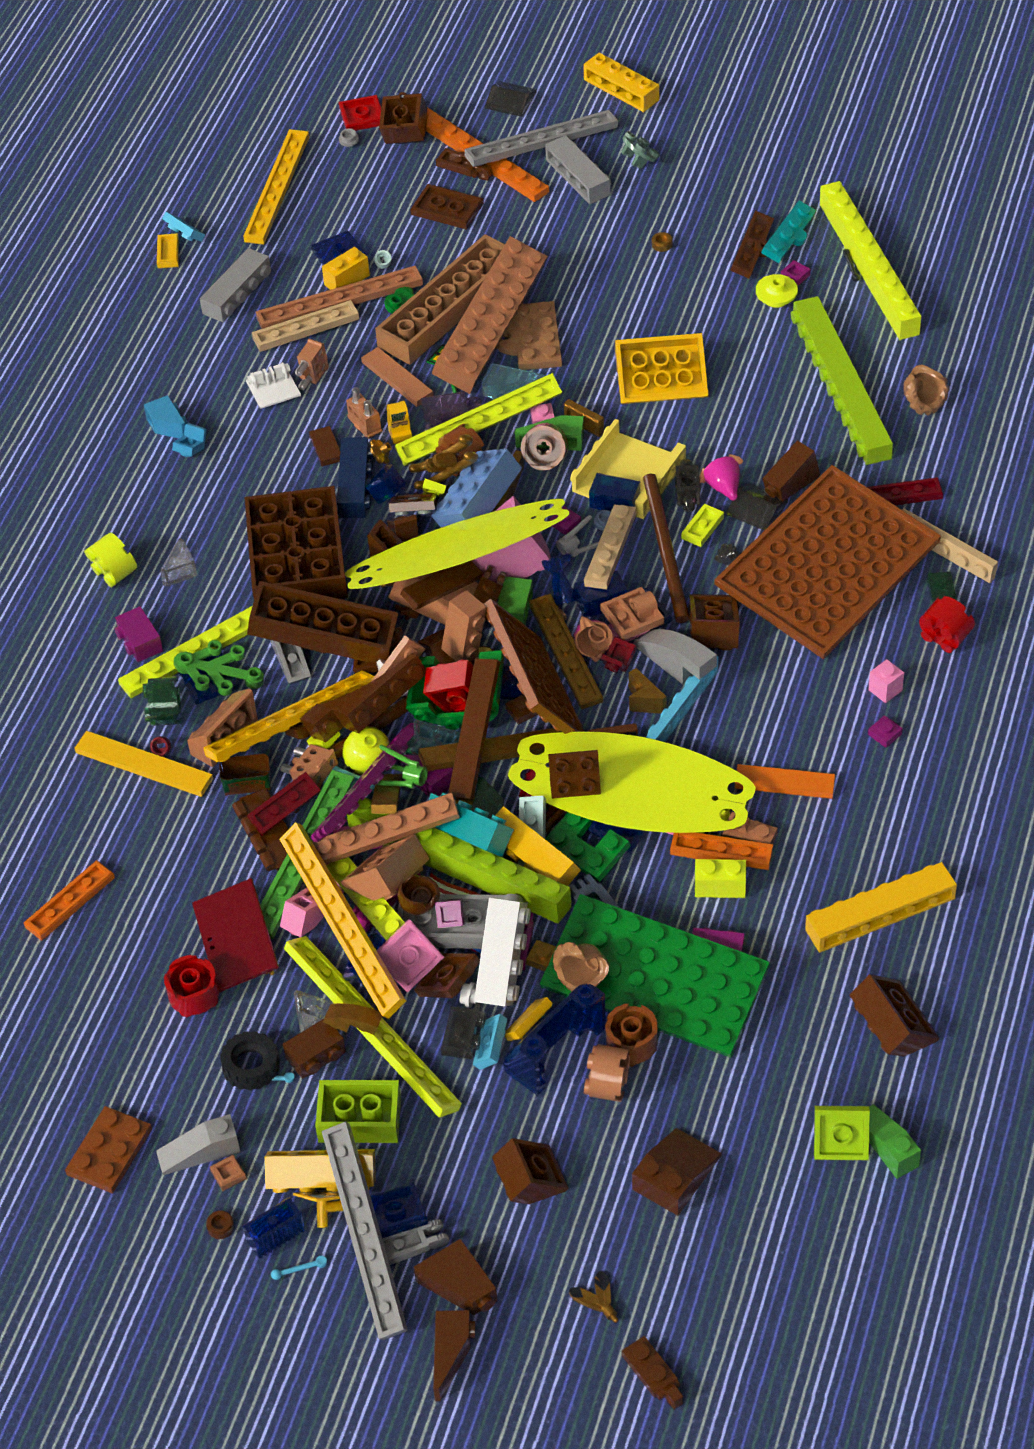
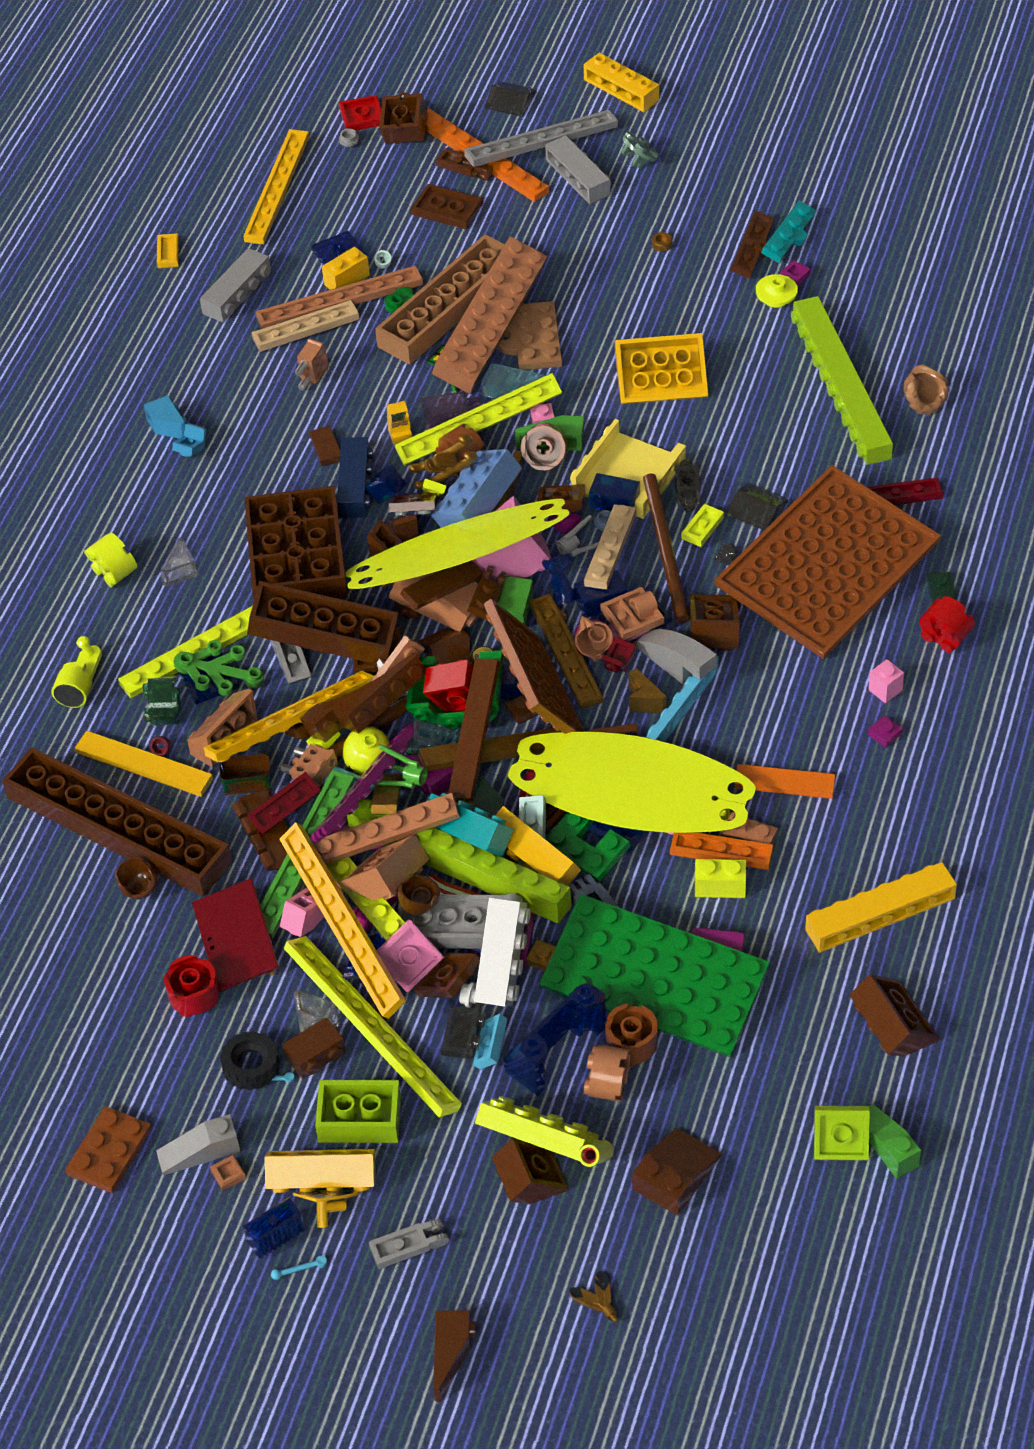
orange tile [23,860,115,941] -> none
magenta brick [114,606,163,662] -> none
medium azure plate [162,212,205,242] -> none
reddish brown tile [206,1210,234,1239] -> none
white hinge [246,362,301,409] -> none
light grey plate [322,1121,408,1340] -> none
pearl gold slope [323,1003,382,1035] -> none
nougat piece [346,387,382,439] -> none
nougat tile [361,347,433,407] -> none
pearl gold plant [370,439,392,464] -> none
clear blue plate [370,1183,428,1238] -> none
reddish brown slope [414,1239,497,1315] -> none
plate [435,899,465,928] -> none
nougat brick [441,590,486,662] -> none
yellow tile [504,997,553,1041] -> none
reddish brown hinge [548,750,601,799] -> none
medium nougat hair [553,942,609,997] -> none
pearl gold tile [564,399,604,437] -> none
reddish brown hinge [621,1336,683,1410] -> none
dark pink hat [699,454,743,501] -> none
reddish brown slope [762,440,820,501] -> none
neon yellow brick [820,181,921,340] -> none
black hinge [843,249,860,282] -> none
tan plate [902,508,998,583] -> none
none -> reddish brown brick [2,747,232,897]
none -> neon yellow piece [52,636,102,708]
none -> reddish brown hair [116,856,158,900]
none -> neon yellow hinge [475,1096,614,1167]
none -> reddish brown plate [537,484,585,512]

